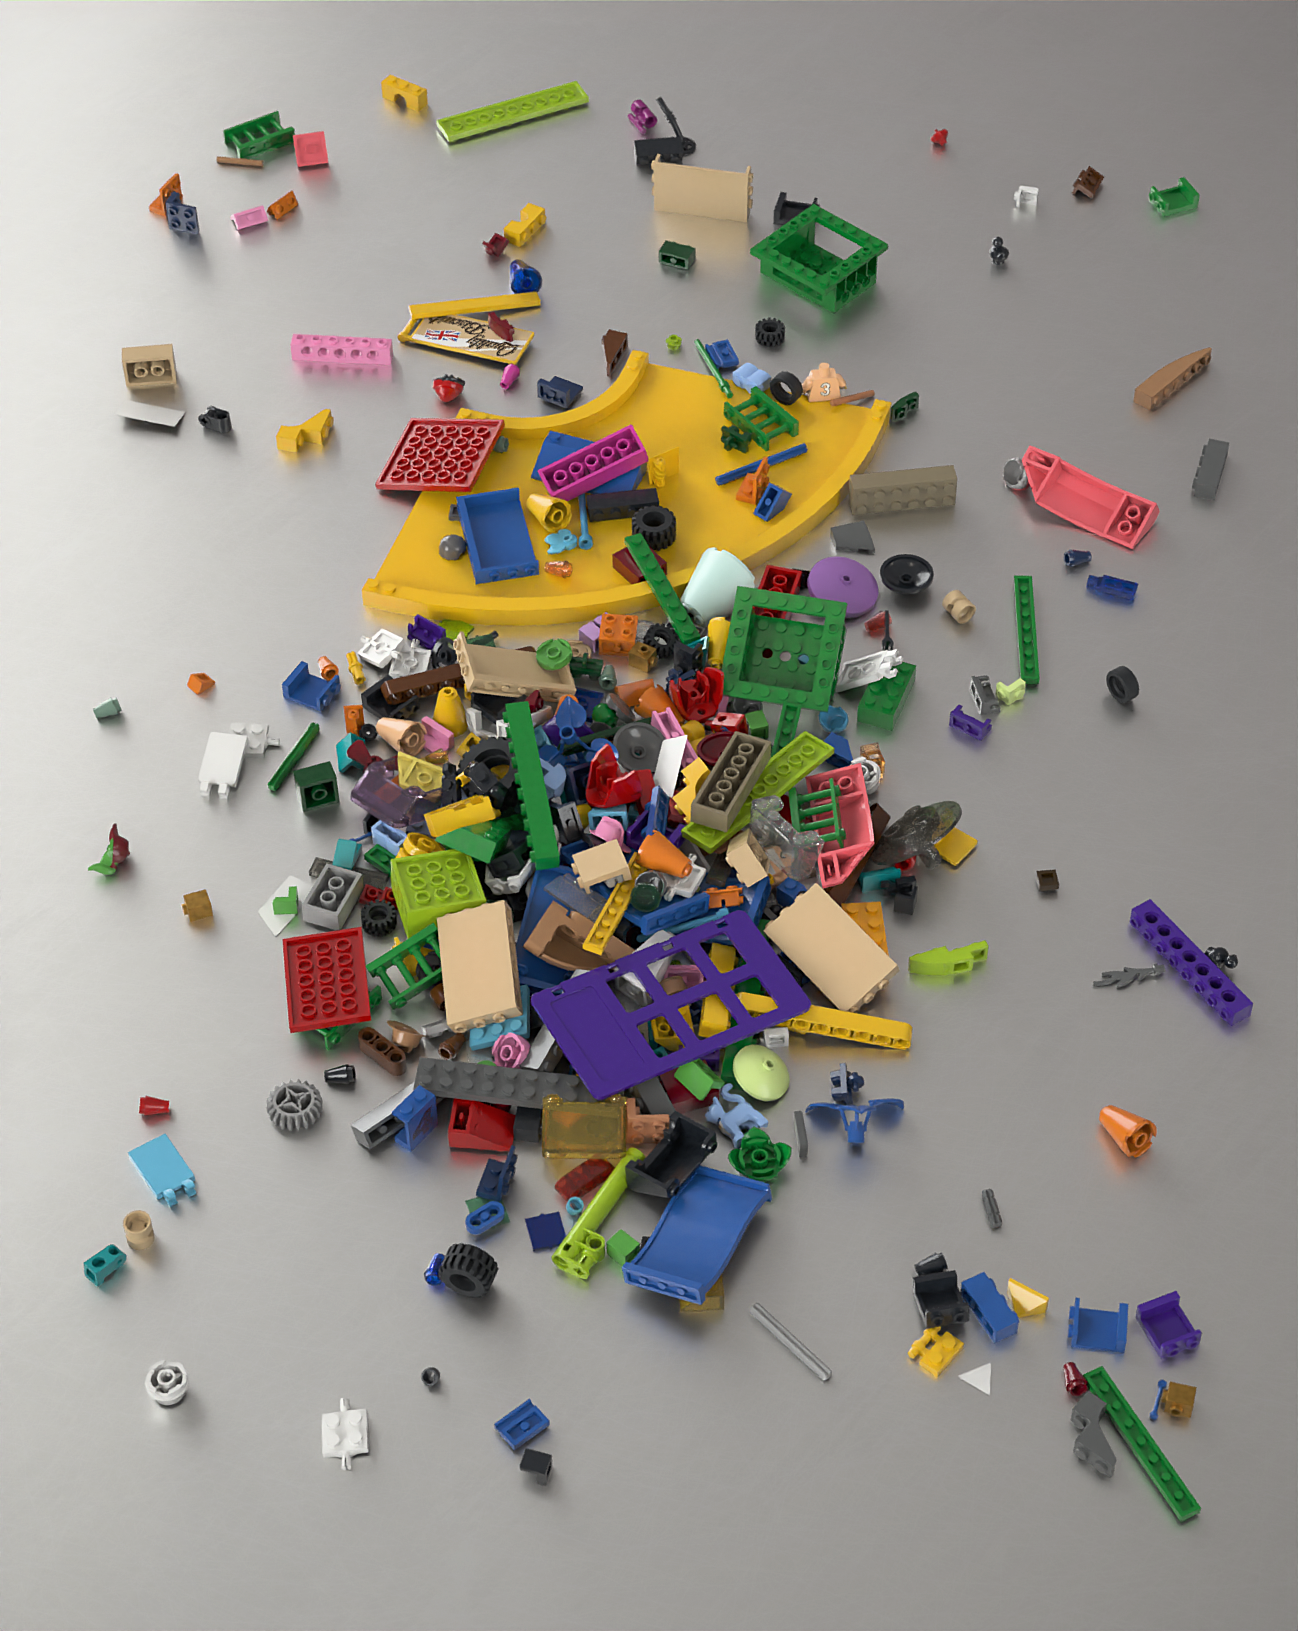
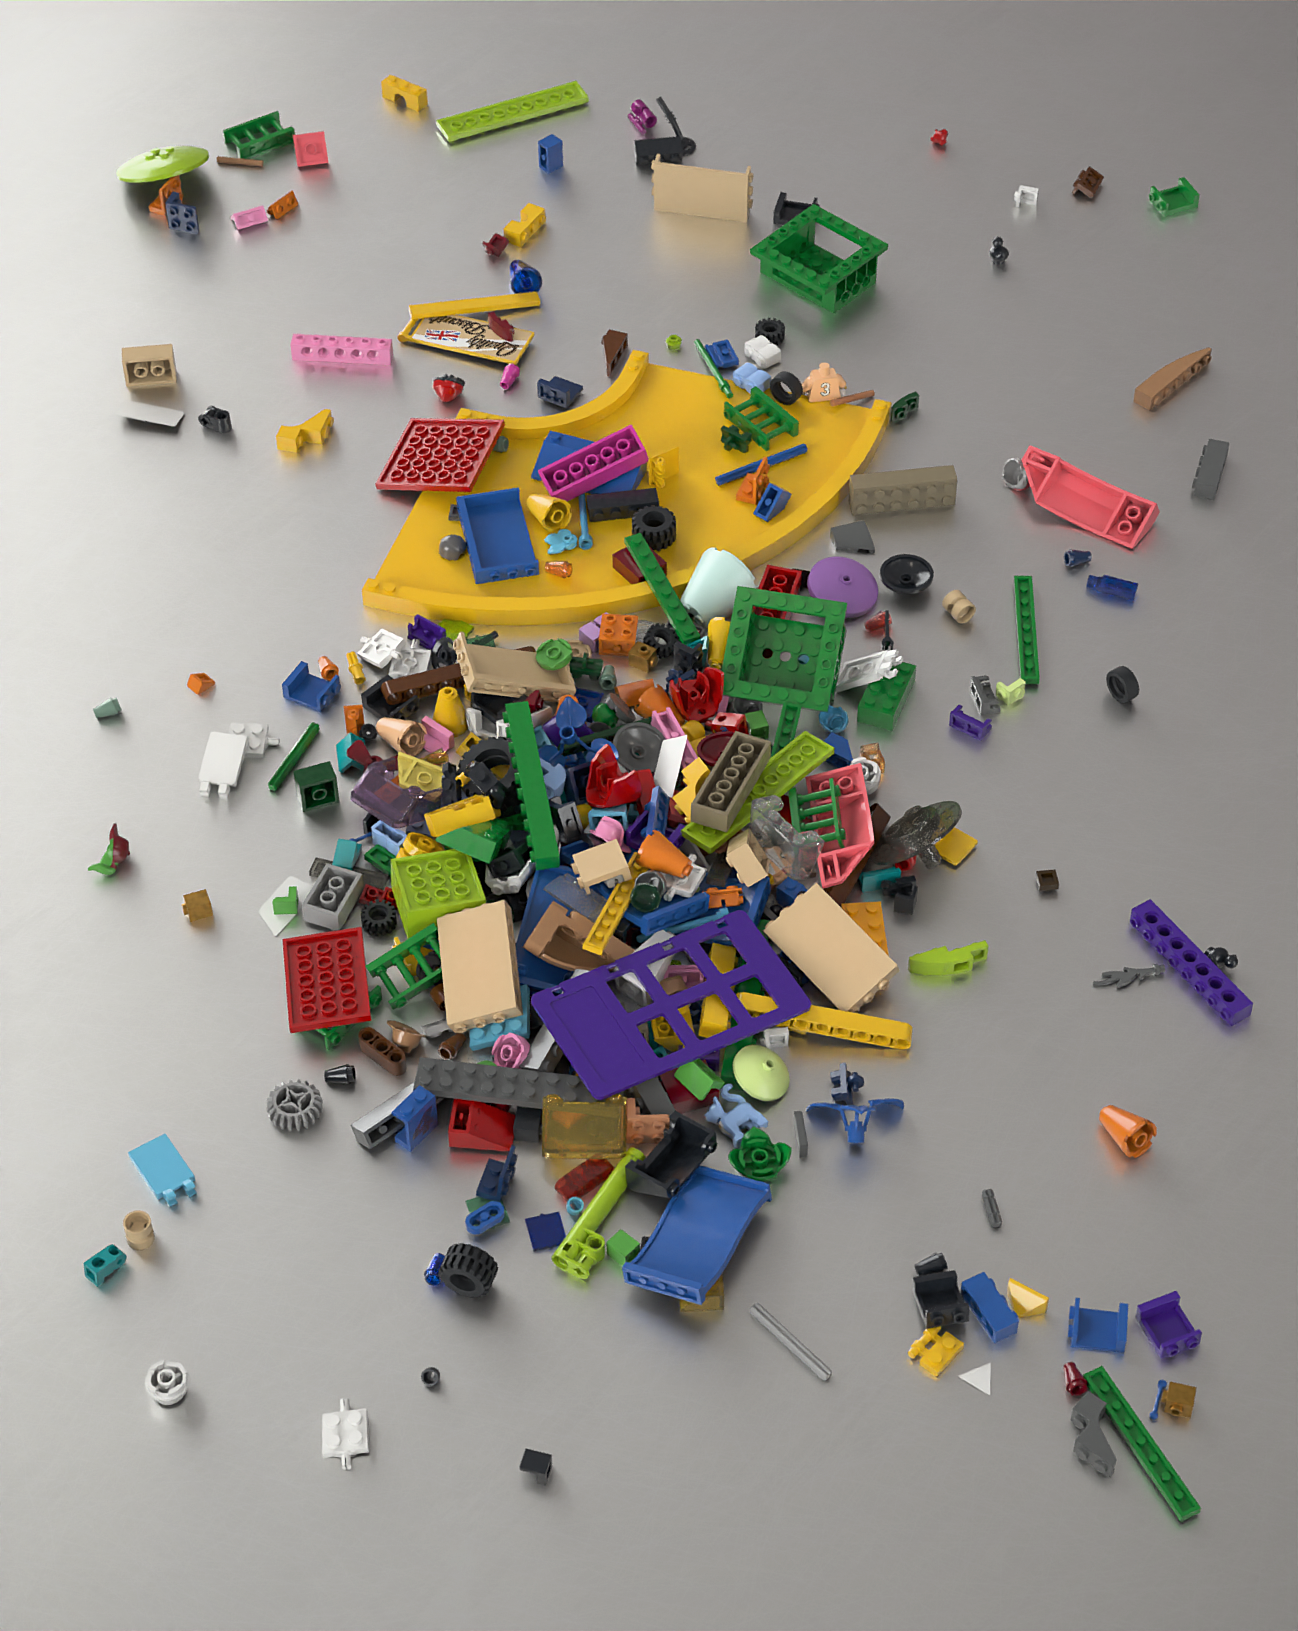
red cone [139,1095,169,1116] -> none
blue plate [494,1399,550,1451] -> none
dark green brick [658,240,696,270] -> none
none -> lime dish [116,146,209,183]
none -> blue brick [538,134,563,174]
none -> white brick [744,335,781,369]

